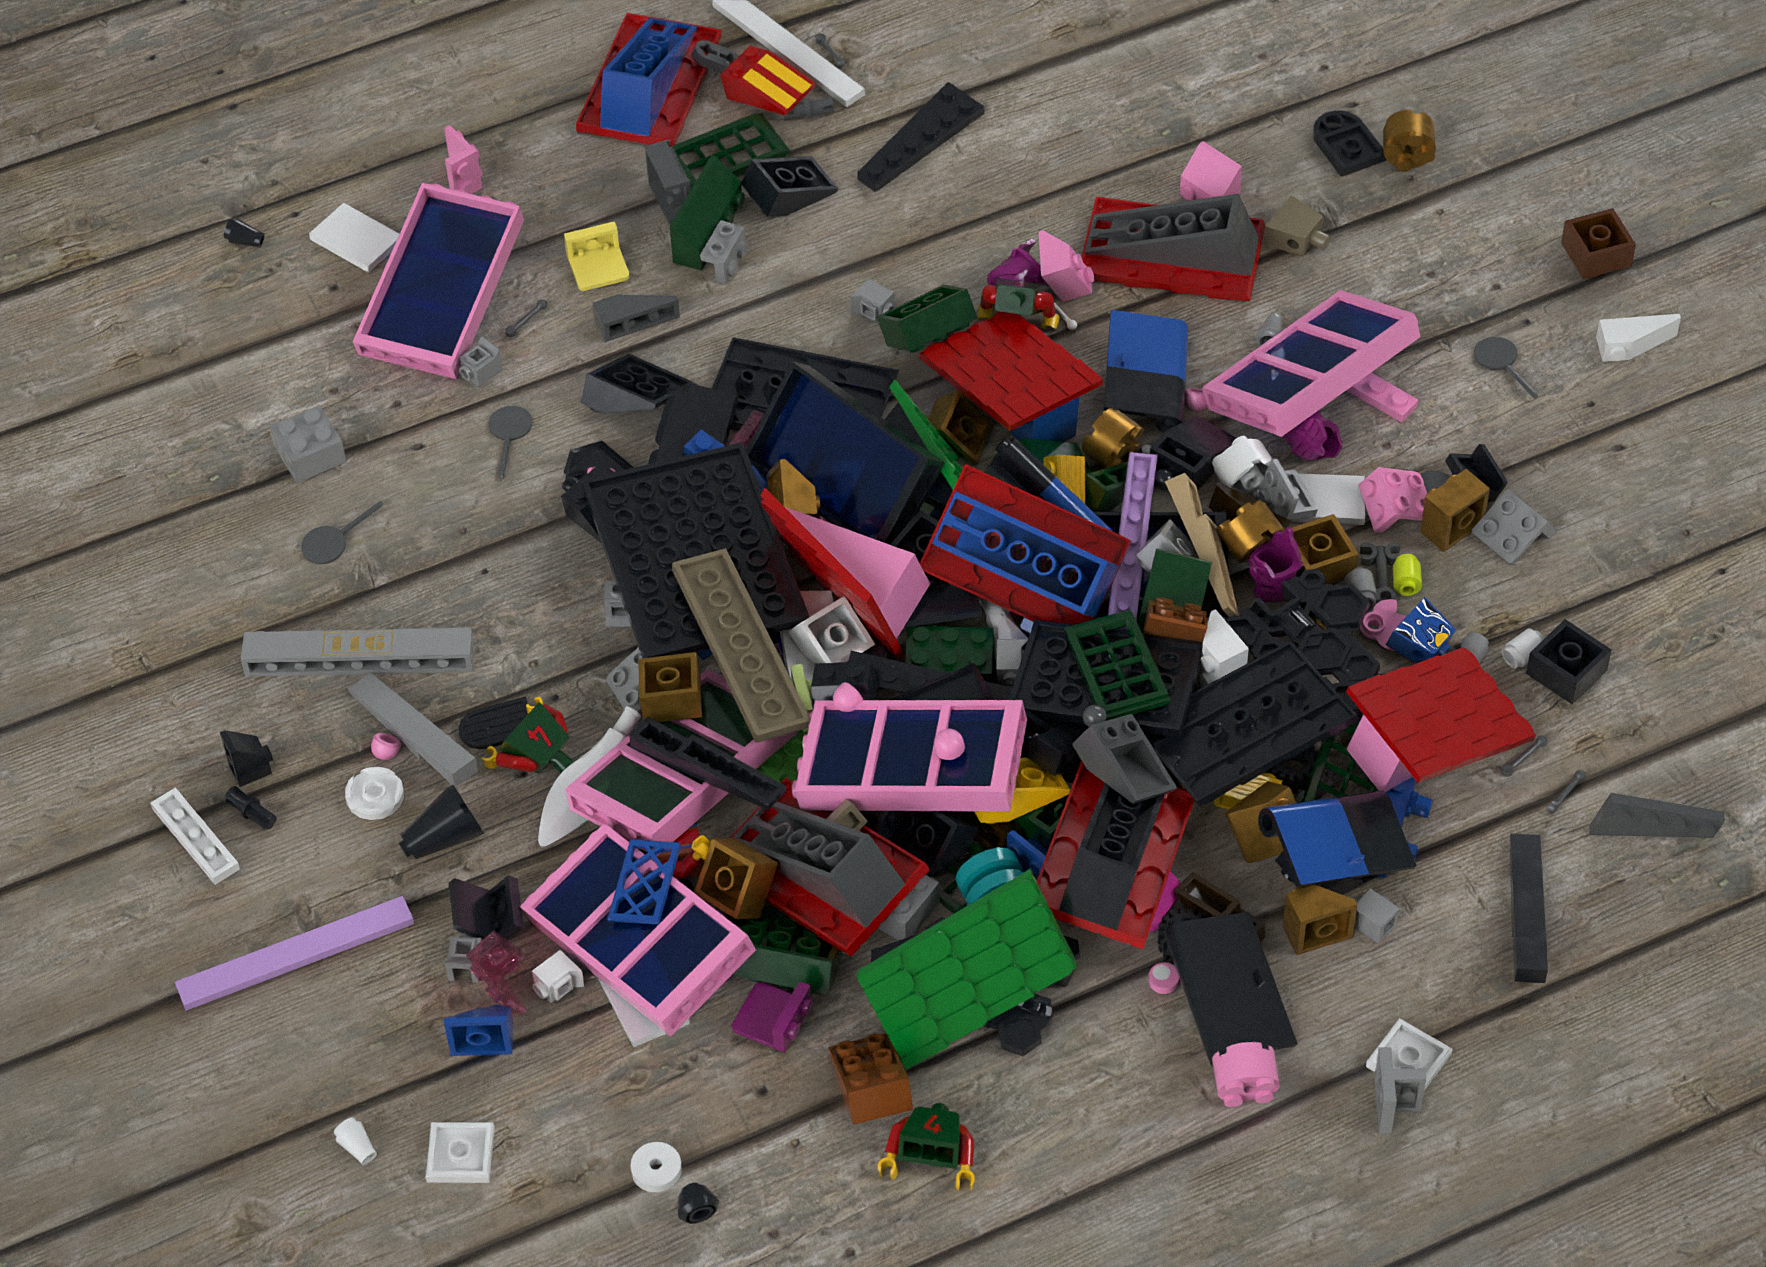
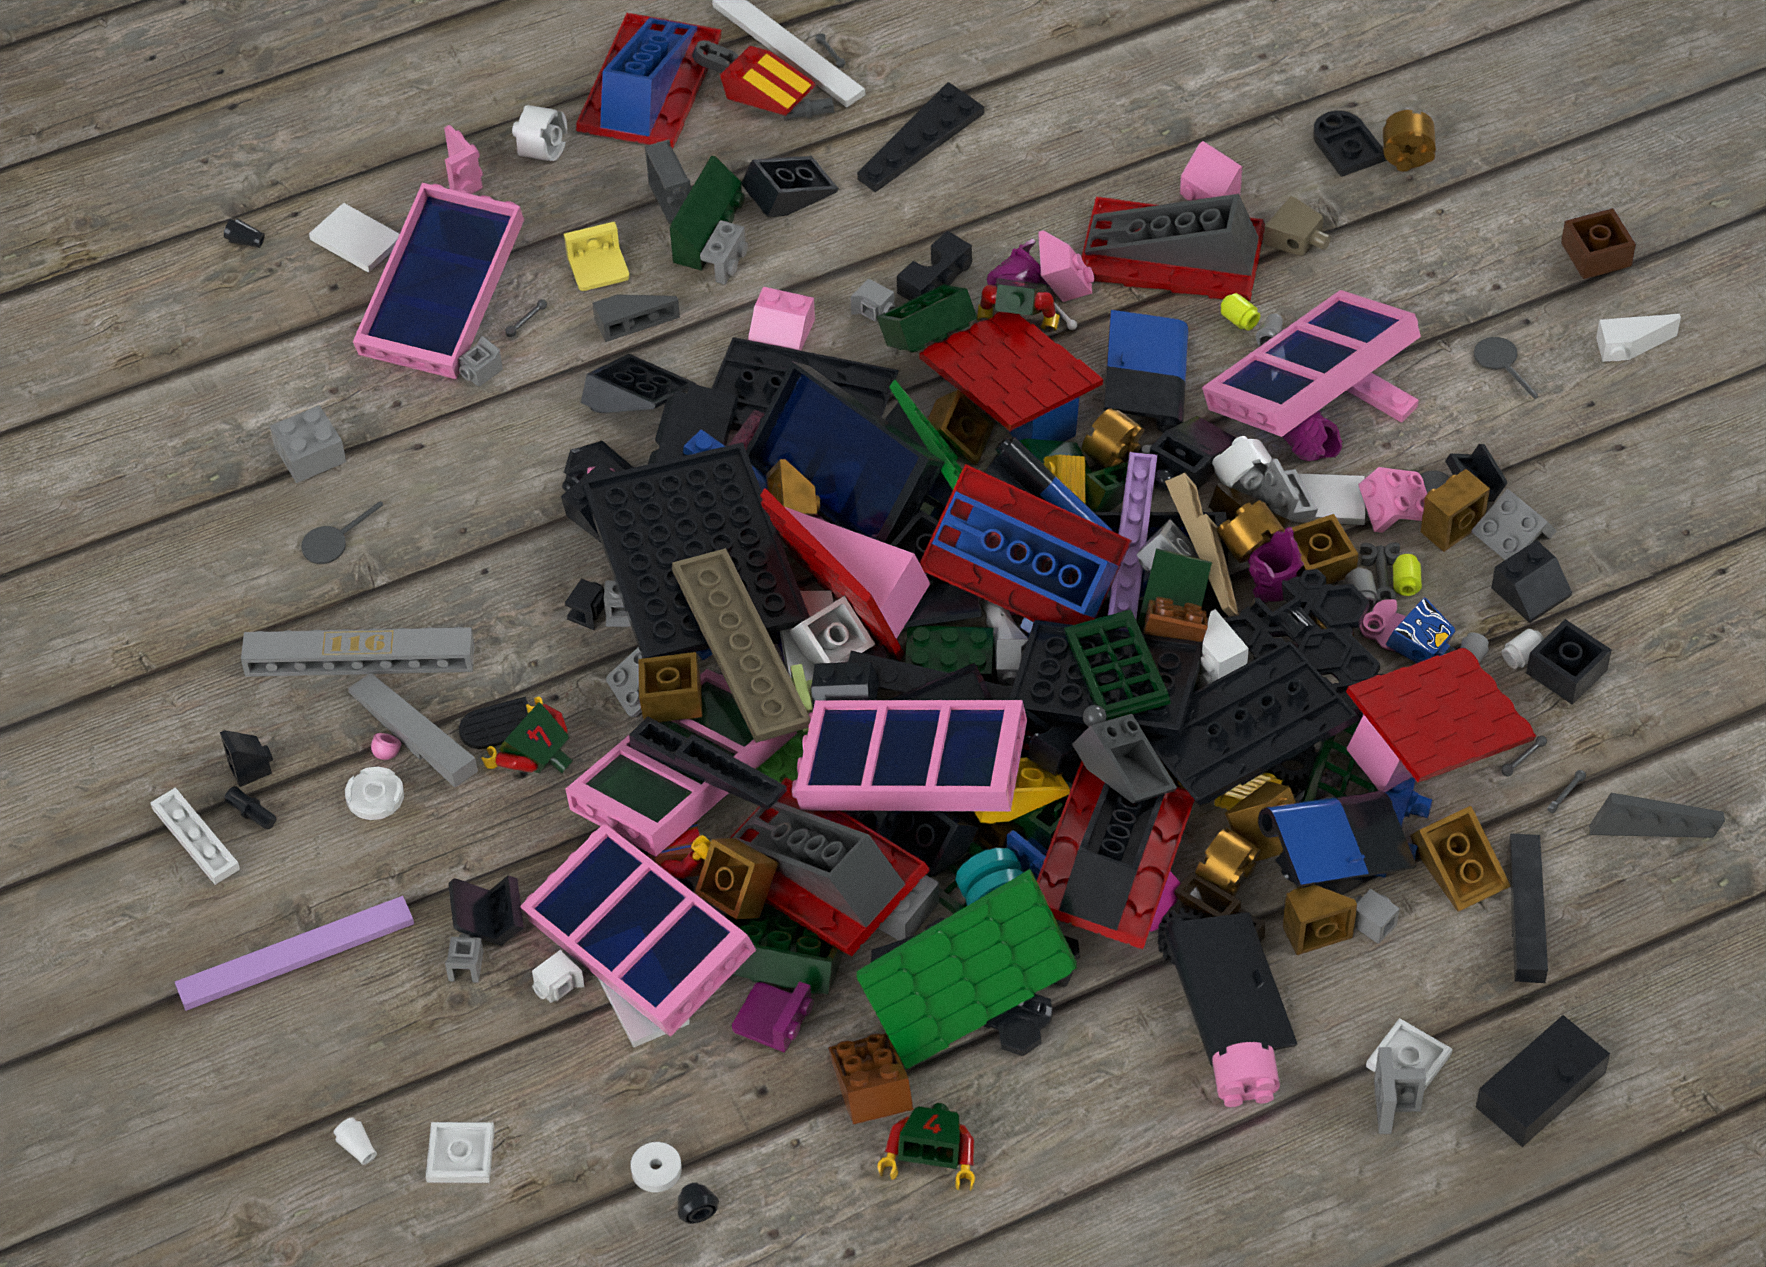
black cone [399,785,484,859] -> none
blue slope [444,1005,513,1056] -> none
clear pink bracket [466,931,528,1014] -> none
dark grey piece [489,406,532,479] -> none
white animal [538,706,641,848] -> none
blue window [607,839,681,925] -> none
dark green piece [672,112,790,189] -> none
dark tan plate [827,799,868,831] -> none
bright pink piece [833,682,863,713] -> none
bright pink piece [934,729,965,760] -> none
bright pink tile [1149,963,1179,994] -> none
bright pink piece [1185,388,1208,411] -> none
none -> white brick [512,105,567,161]
none -> black window [565,578,605,631]
none -> bright pink slope [748,287,815,350]
none -> black arch [897,231,973,301]
none -> pearl gold brick [1195,827,1261,896]
none -> neon yellow brick [1221,293,1261,331]
none -> pearl gold slope [1409,806,1511,912]
none -> black brick [1475,1015,1610,1147]
none -> black slope [1491,540,1572,623]

